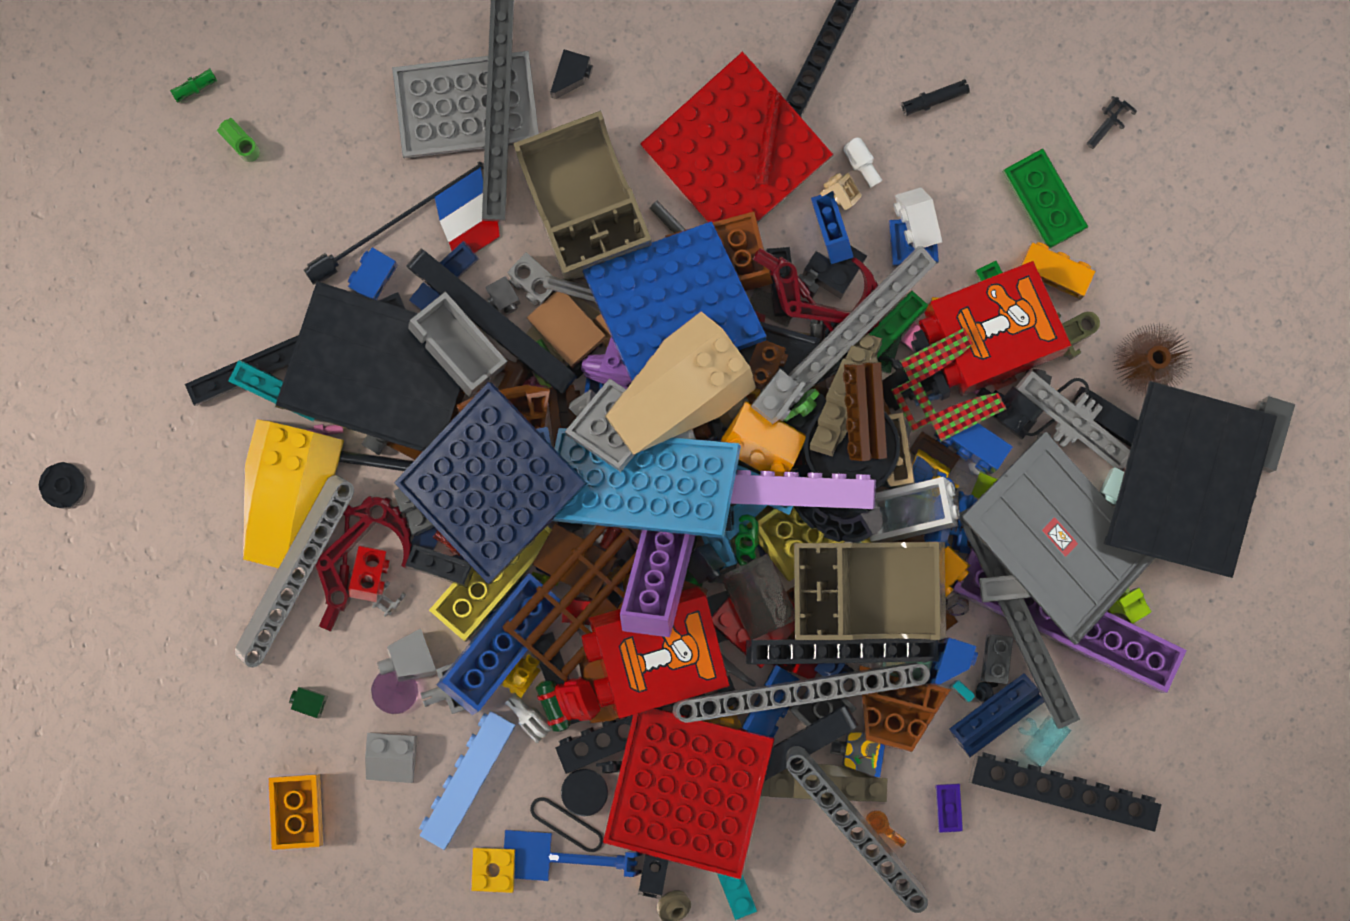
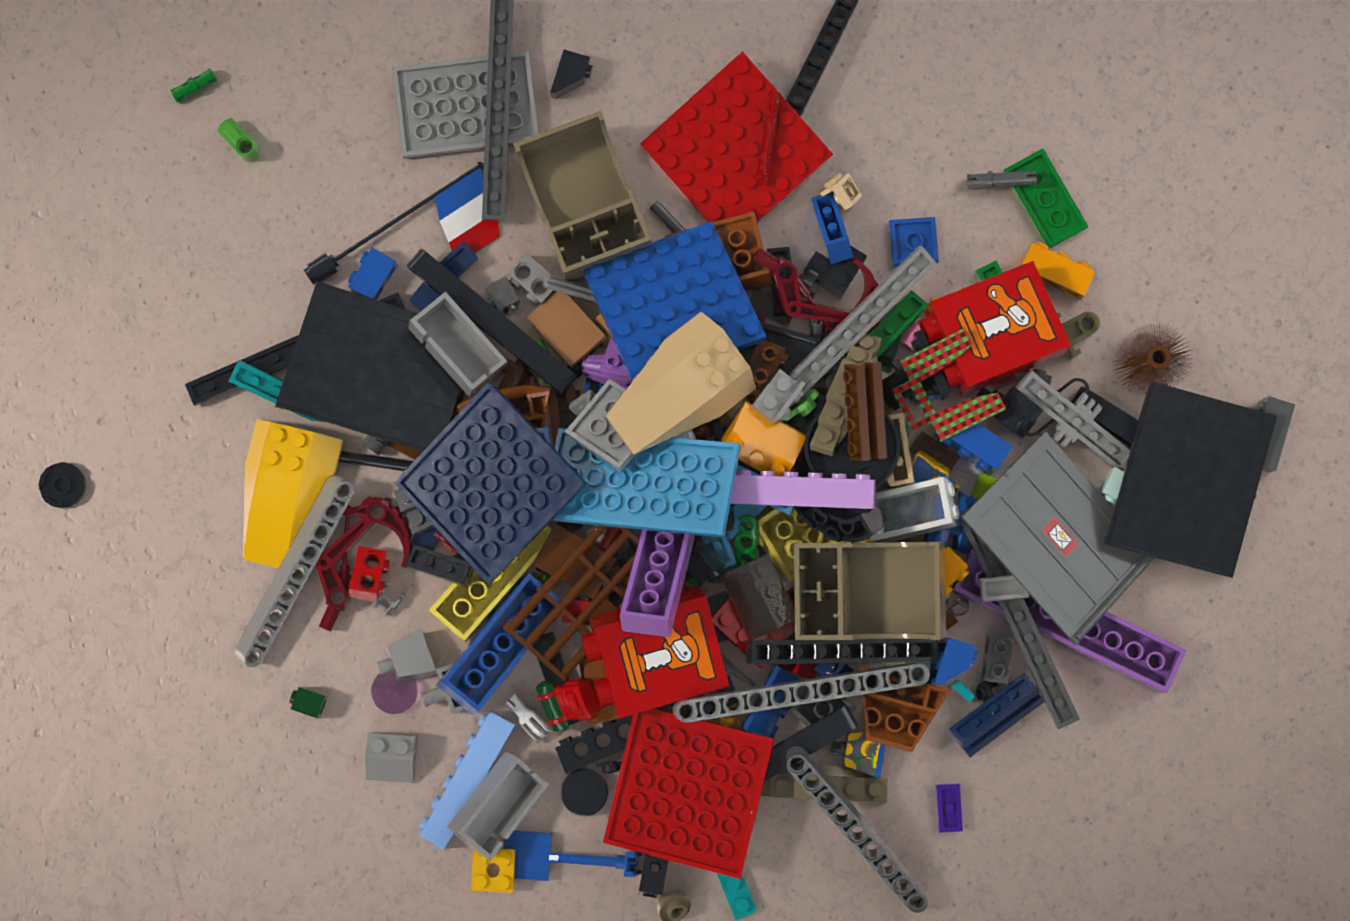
light orange brick [268,774,323,850] -> none
bright pink bar [303,424,344,435] -> none
yellow hips [502,655,541,698] -> none
black piece [530,797,603,852] -> none
white arm [843,137,882,188] -> none
clear orange plate [865,810,907,848] -> none
white brick [894,187,942,249] -> none
black pin [901,79,970,116] -> none
black brick [968,752,1162,832] -> none
clear light blue brick [1018,715,1072,767] -> none
black piece [1087,96,1137,149] -> none
lime brick [1107,588,1152,624] -> none
none -> light grey piece [447,752,548,861]
none -> dark grey pin [967,170,1037,189]

